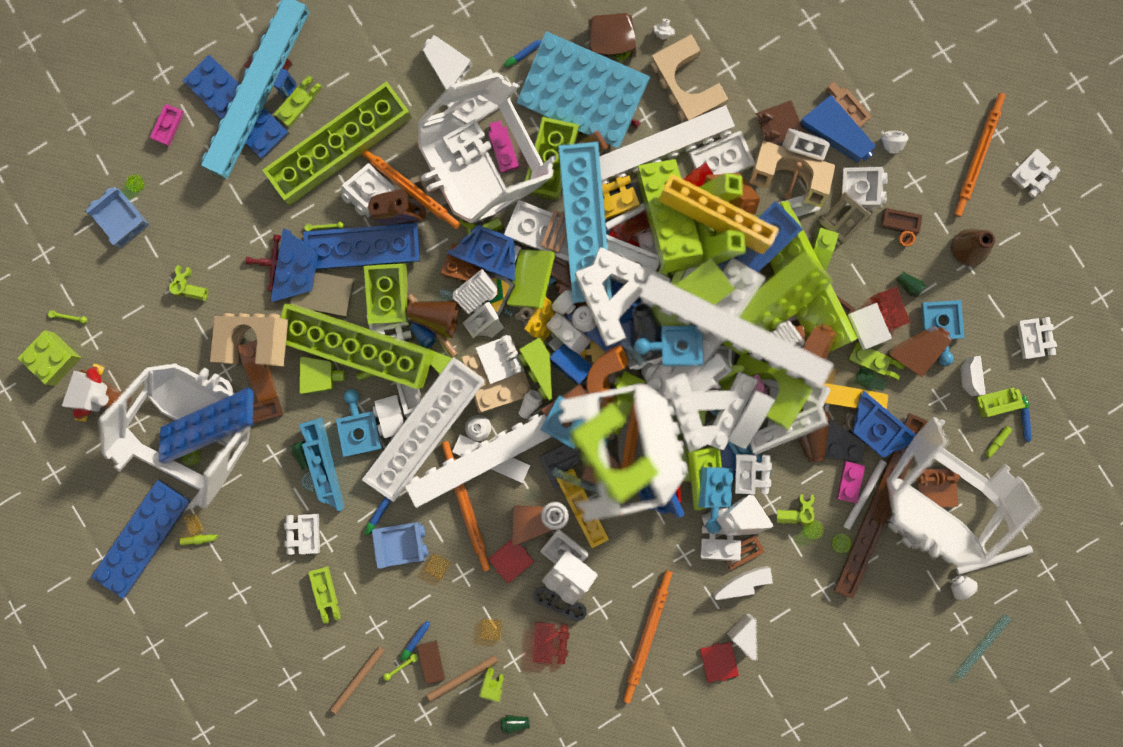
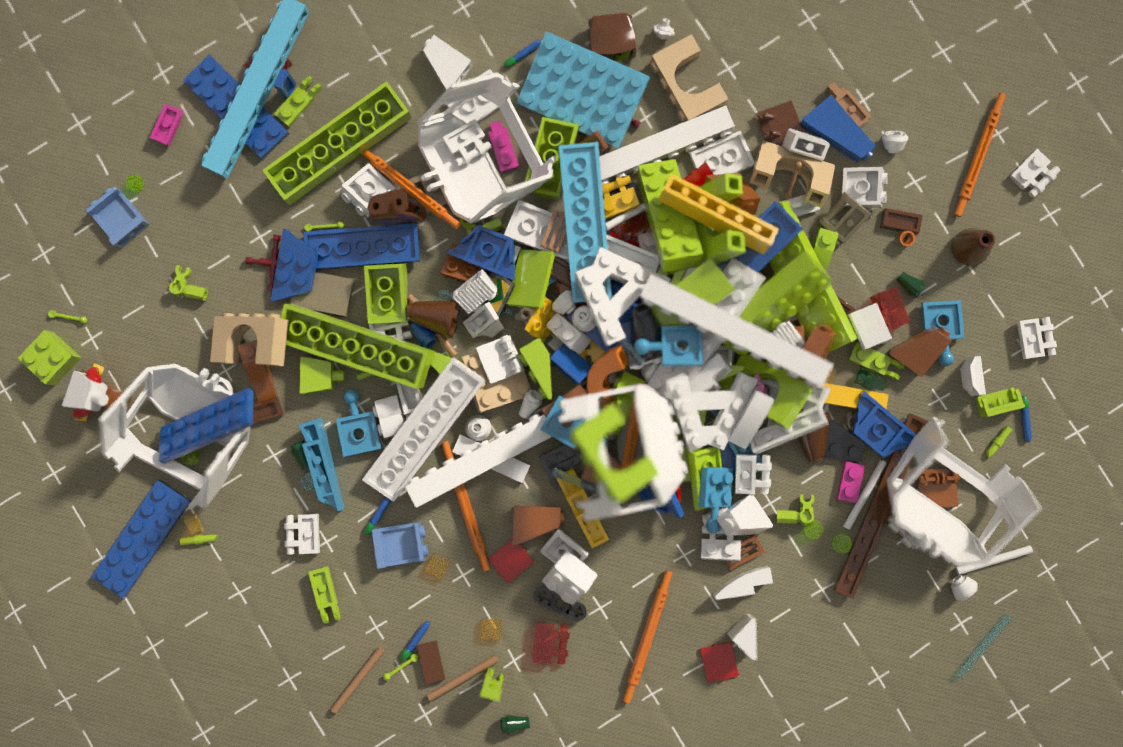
white cone [541,502,568,529] -> none

